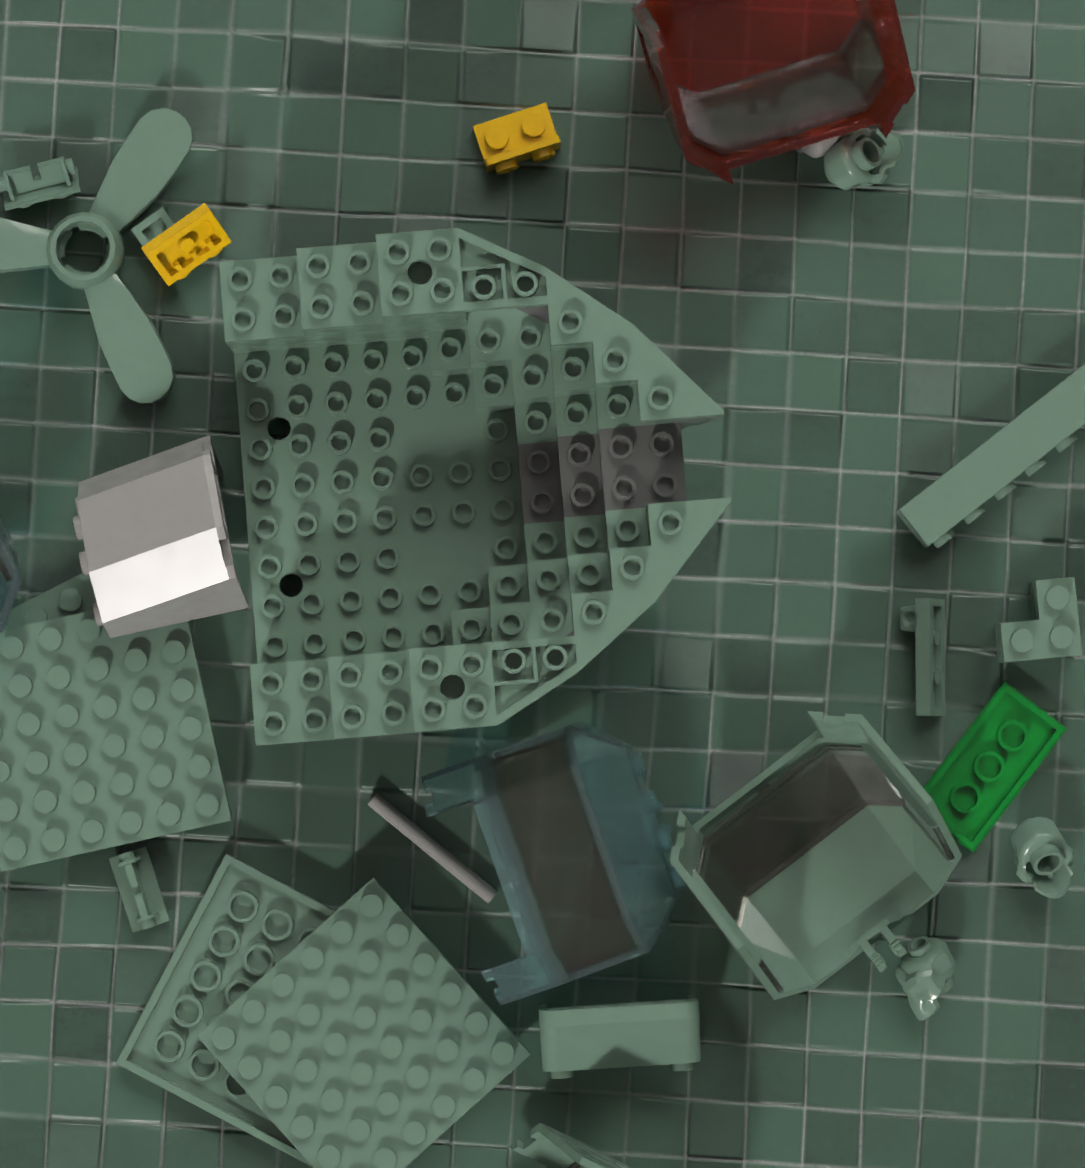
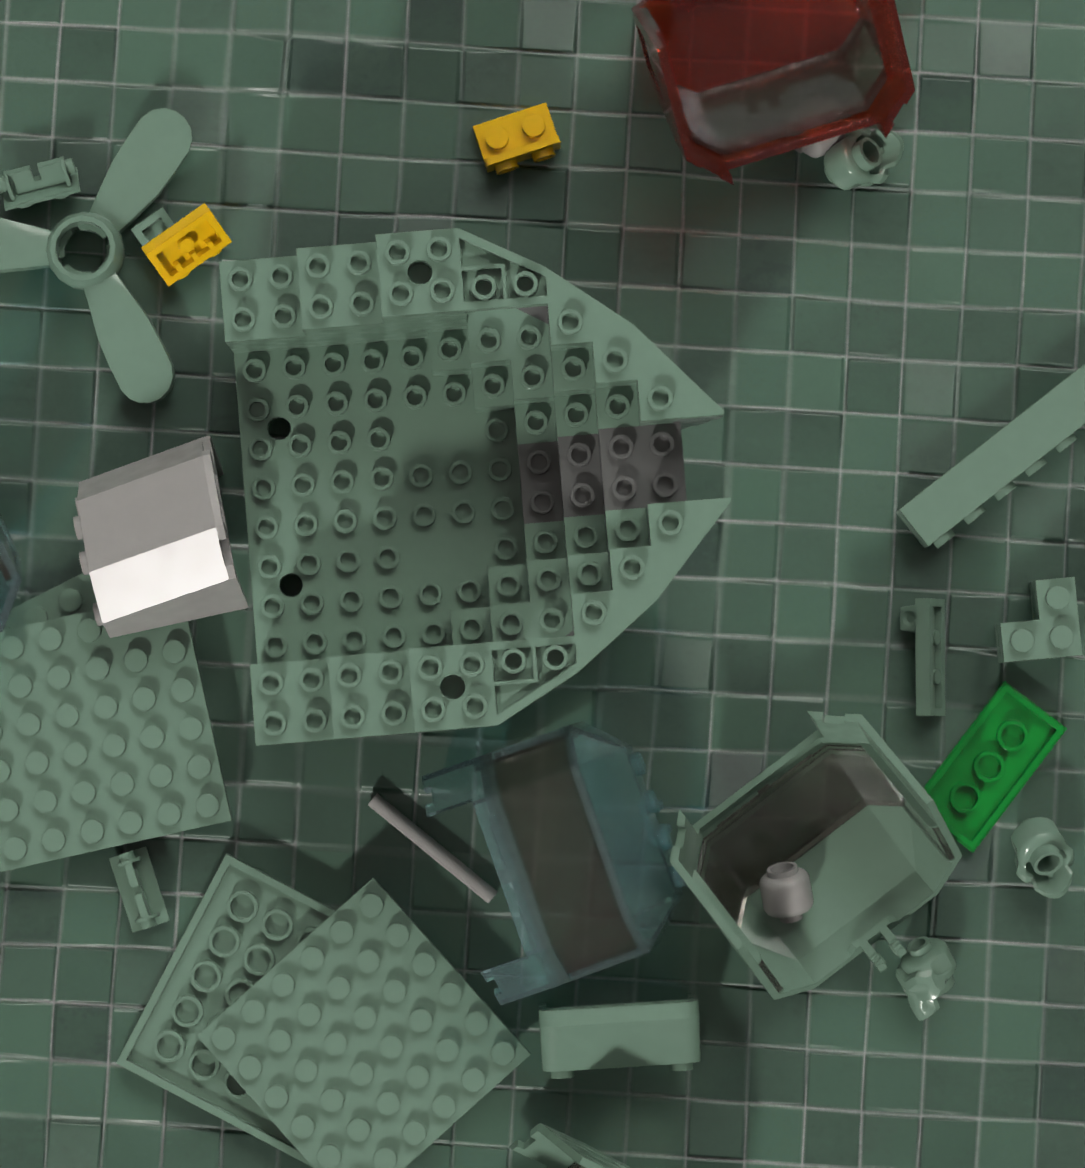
none -> light grey head [759,862,814,923]

